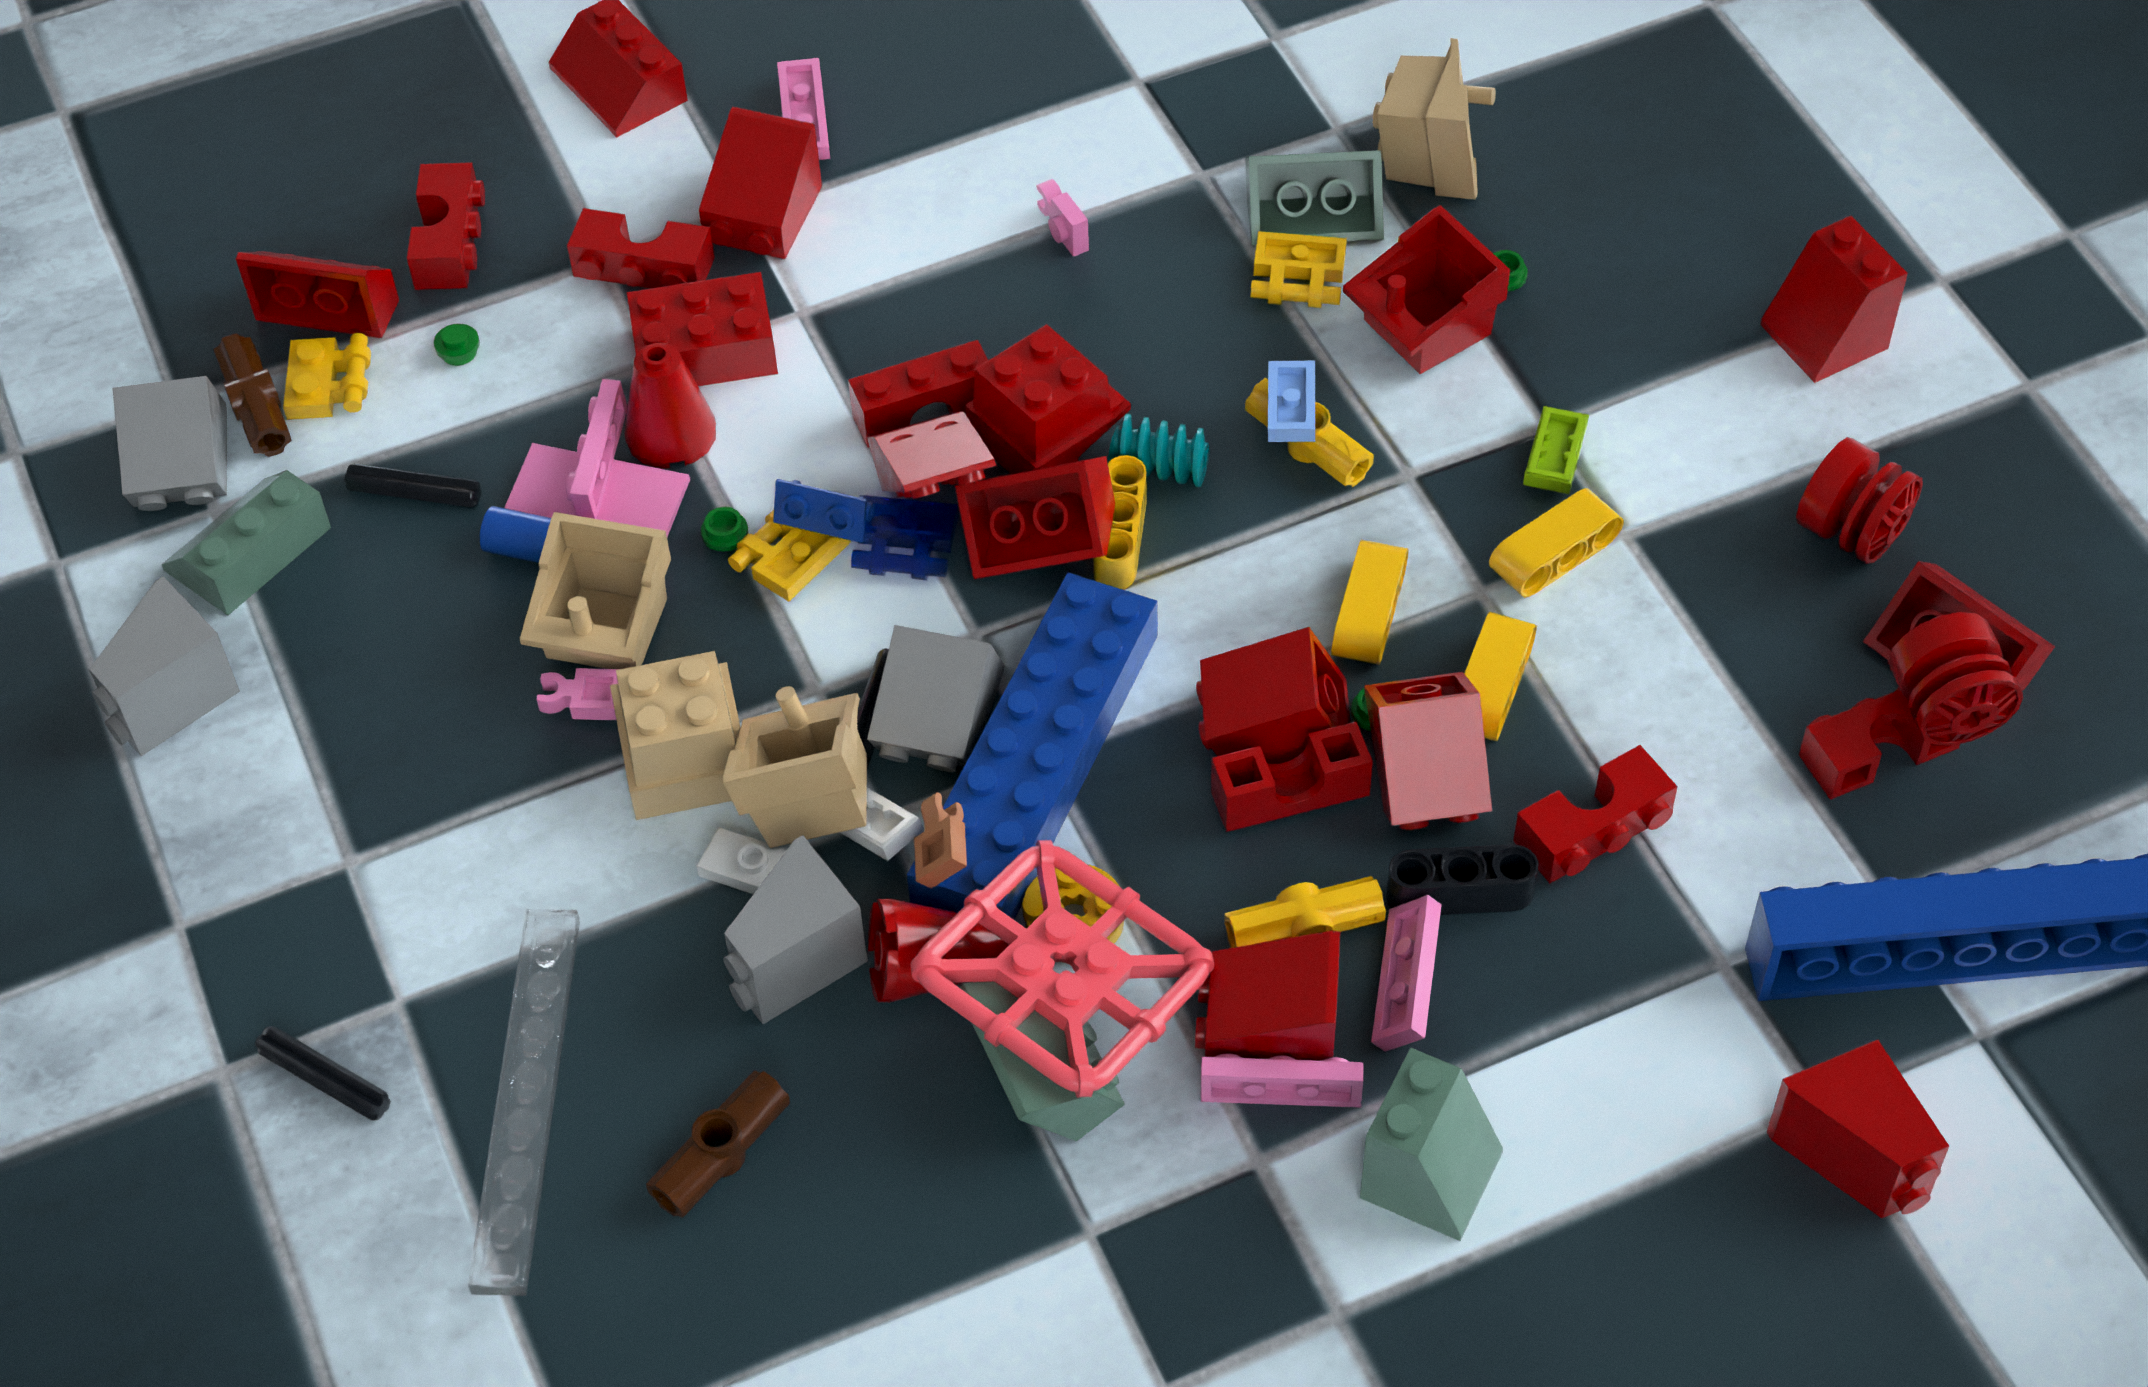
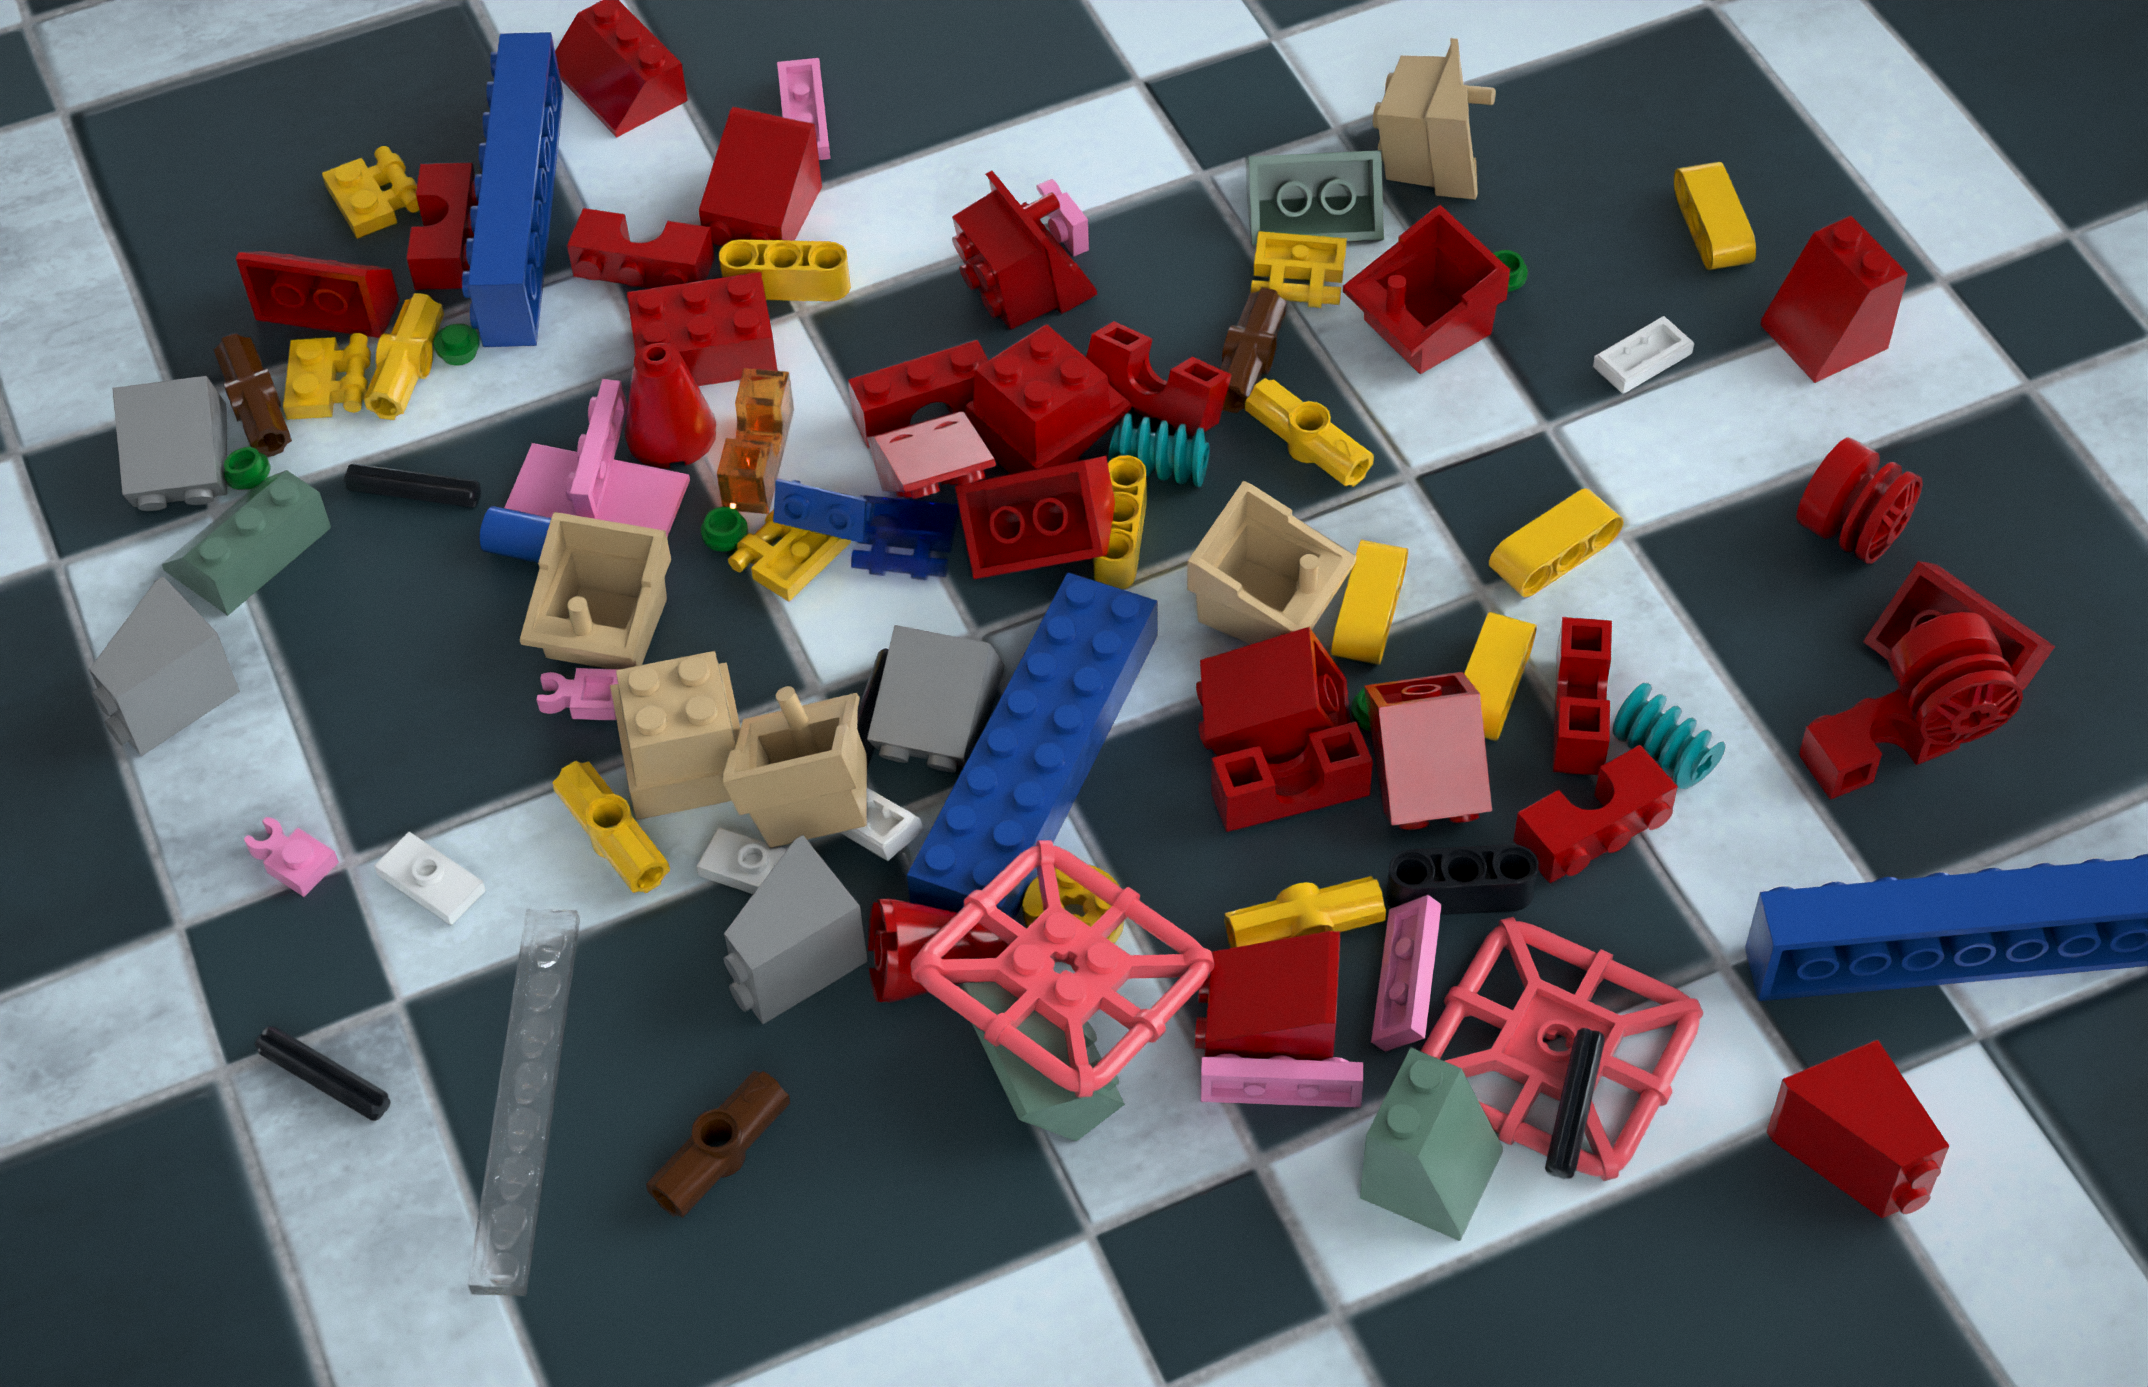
nougat plate [914,792,967,888] -> none
light blue plate [1268,360,1315,442] -> none
lime plate [1523,406,1589,494] -> none
none -> green plate [224,447,271,490]
none -> bright pink plate [244,817,339,897]
none -> yellow plate [321,146,419,239]
none -> yellow piece [363,293,444,420]
none -> white plate [374,832,486,925]
none -> blue brick [462,32,564,347]
none -> yellow piece [552,761,670,893]
none -> clear orange arch [717,368,794,514]
none -> yellow beam [719,240,851,301]
none -> red piece [952,170,1097,330]
none -> red arch [1086,321,1232,436]
none -> tan piece [1187,481,1356,644]
none -> reddish brown piece [1220,287,1287,413]
none -> coral plate [1420,917,1703,1181]
none -> black axle [1545,1028,1605,1179]
none -> red arch [1553,617,1612,775]
none -> white plate [1593,316,1694,394]
none -> teal piece [1613,683,1726,789]
none -> yellow beam [1674,162,1756,270]

